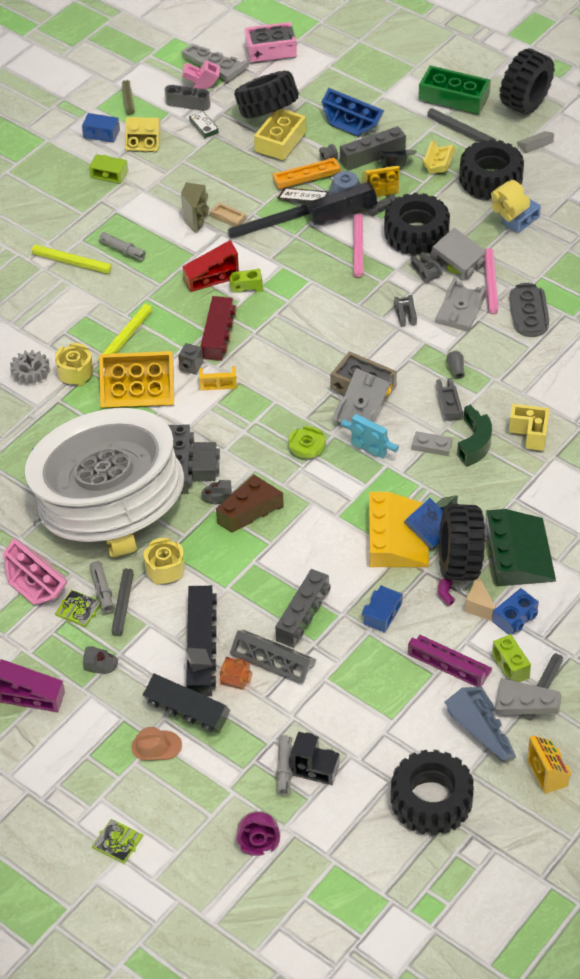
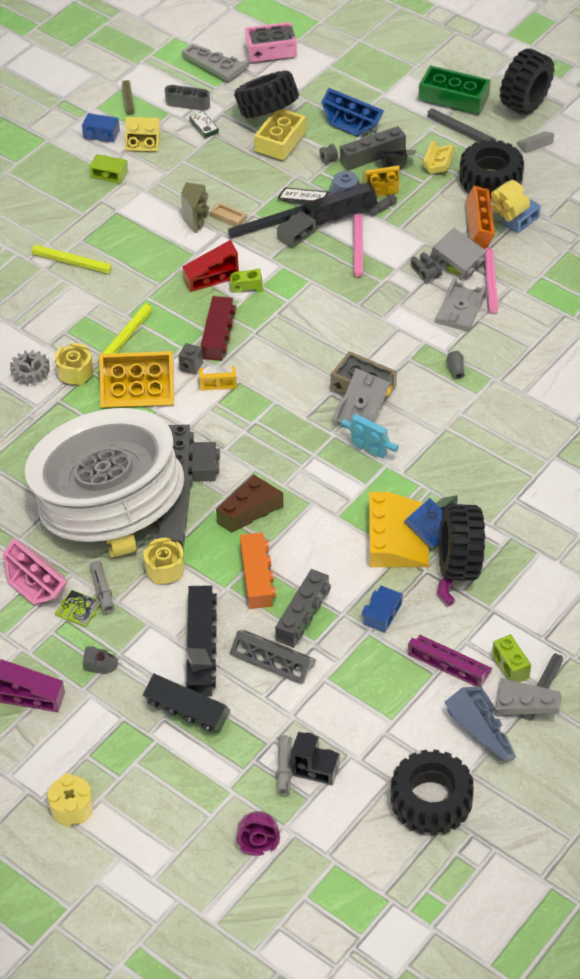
piece [92,819,144,864] -> none
light grey pin [99,232,146,261] -> none
dark grey axle [112,568,134,636] -> none
nougat piece [131,727,182,760] -> none
bright pink brick [182,60,220,89] -> none
dark grey rock [202,480,232,504] -> none
clear orange brick [220,656,253,690] -> none
light orange plate [273,158,341,189] -> none
lime plate [288,426,326,459] -> none
black tyre [384,193,450,256] -> none
dark grey piece [394,295,417,327] -> none
light grey plate [412,431,453,456] -> none
dark grey hinge [436,378,463,420] -> none
dark green arch [457,404,492,467] -> none
tan slope [465,578,496,621] -> none
dark green slope [485,509,556,587] -> none
blue brick [492,588,539,635] -> none
dark grey tile [509,283,549,337] -> none
light yellow brick [509,404,550,451] -> none
yellow slope [527,735,571,794] -> none
none -> light yellow brick [47,774,93,826]
none -> dark grey brick [156,480,190,553]
none -> orange brick [240,532,276,609]
none -> dark grey brick [277,211,316,248]
none -> orange brick [465,186,495,249]

